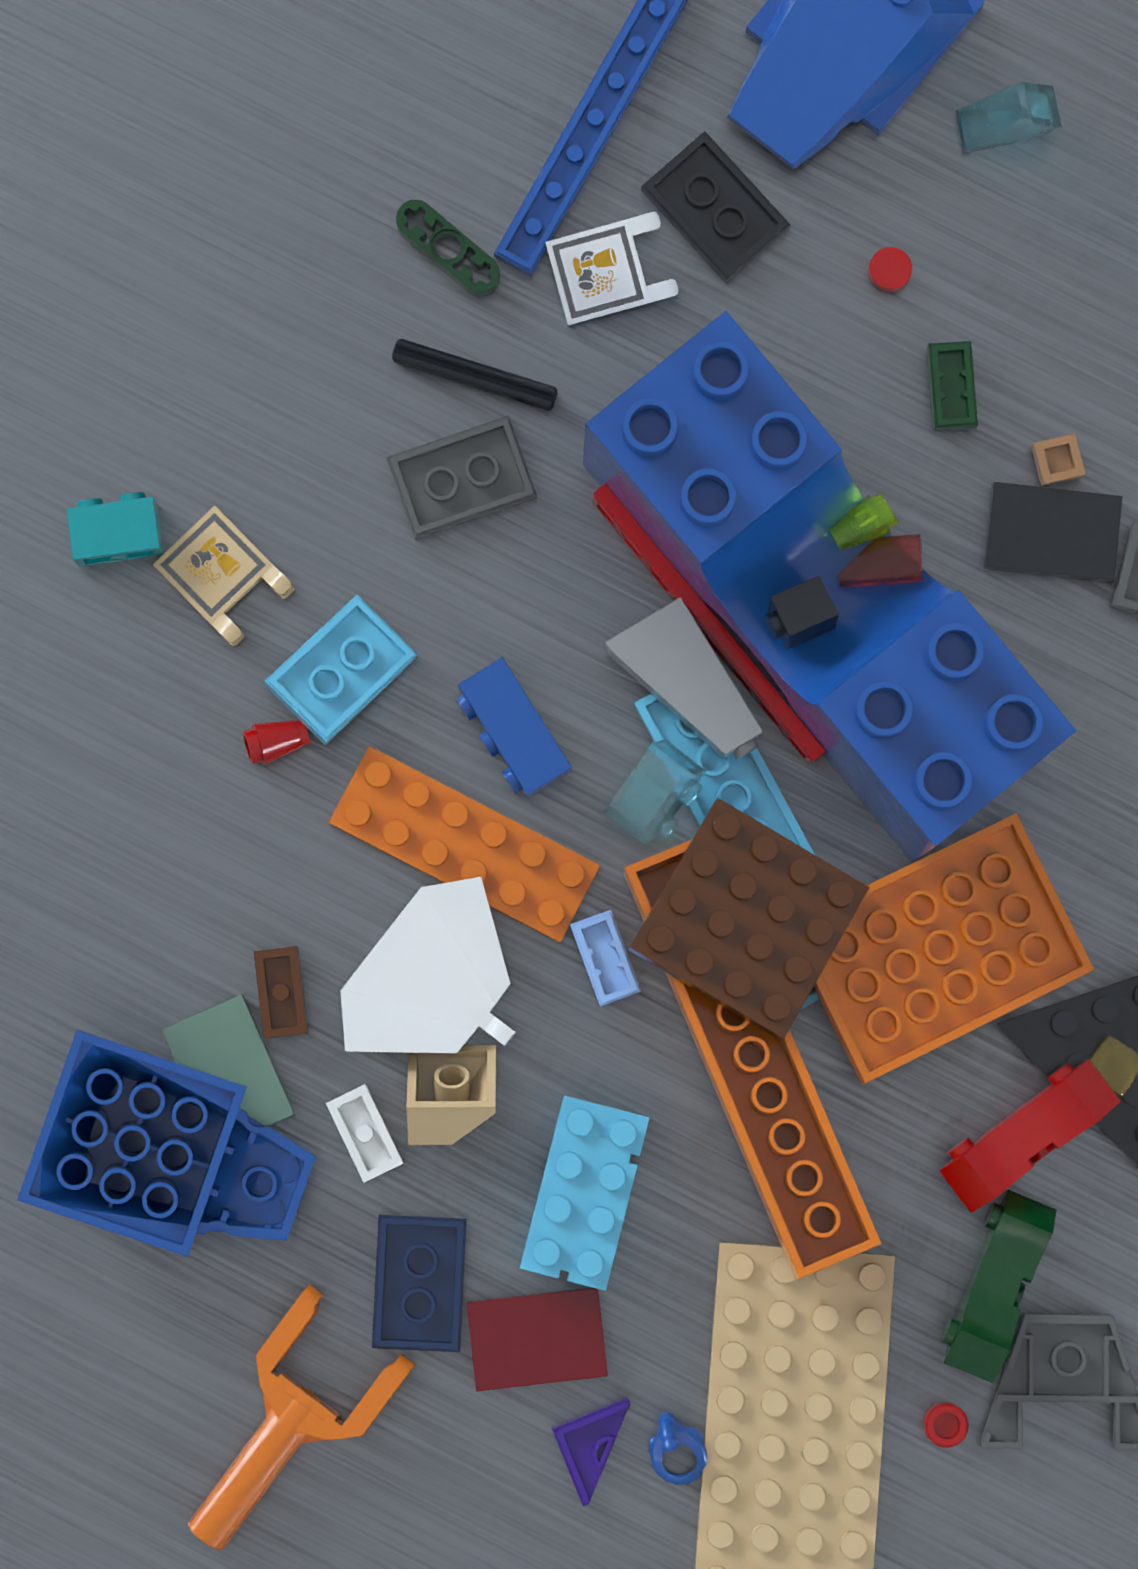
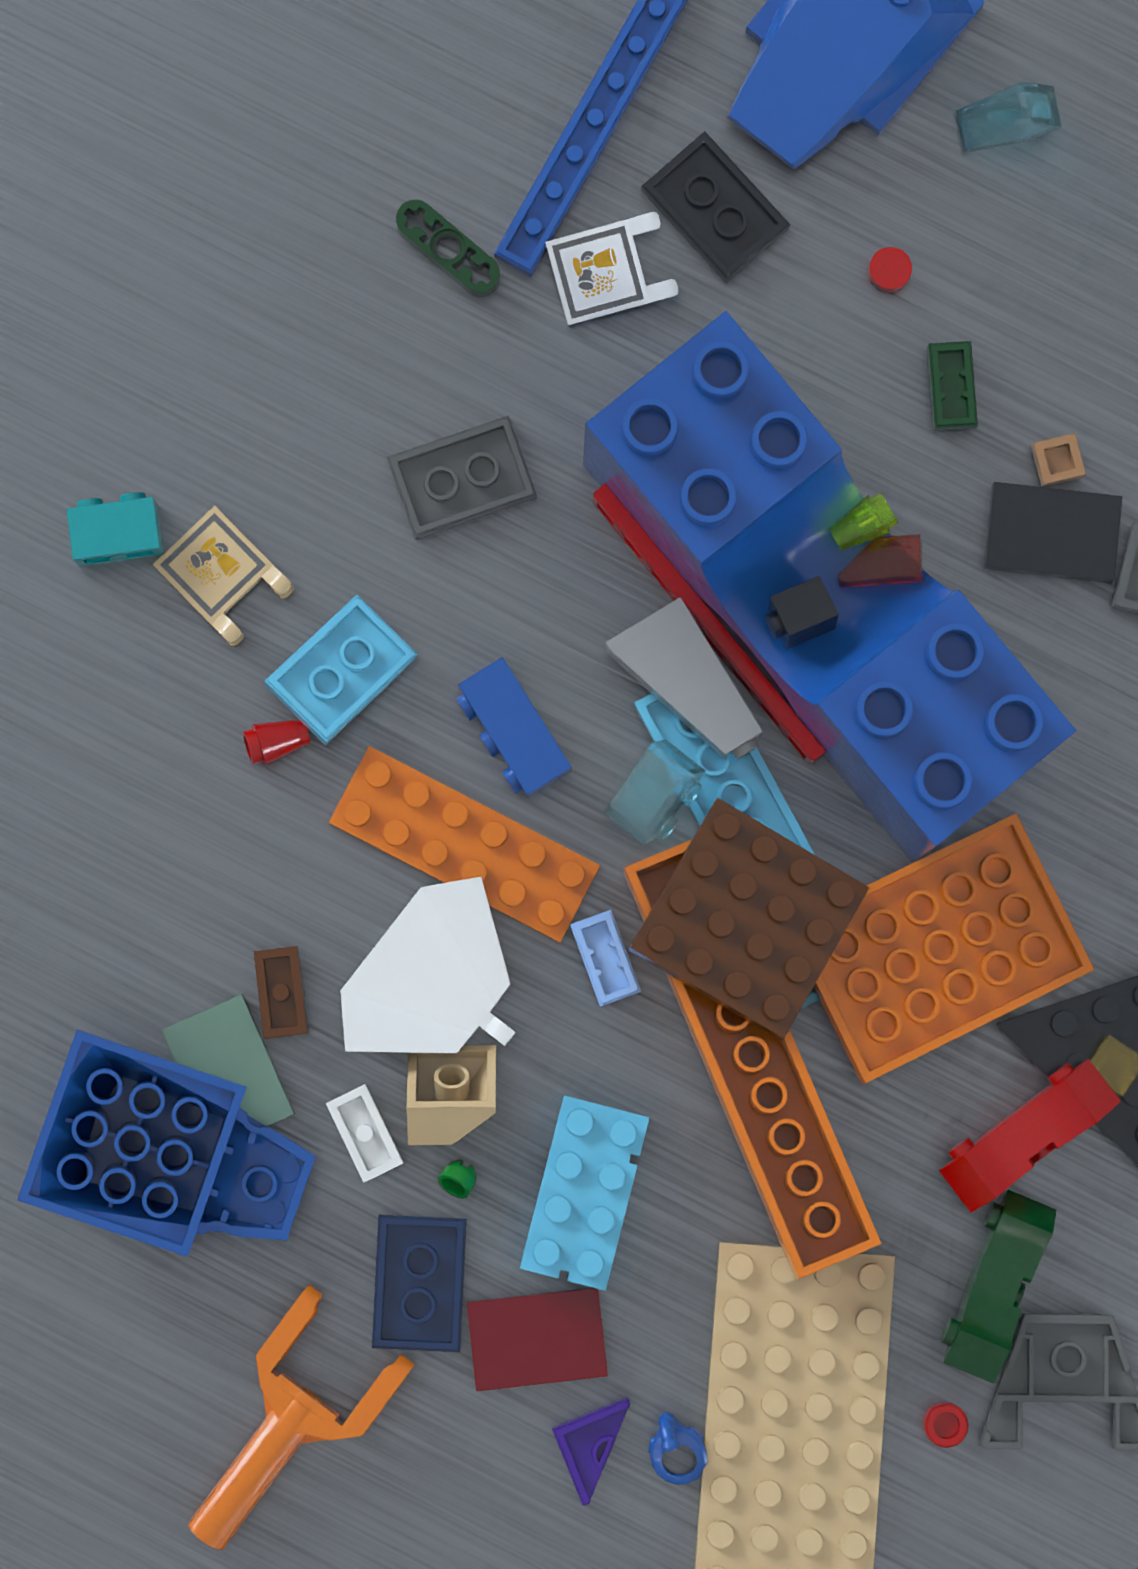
black axle [392,338,558,411] -> none
none -> green hinge [438,1159,477,1199]

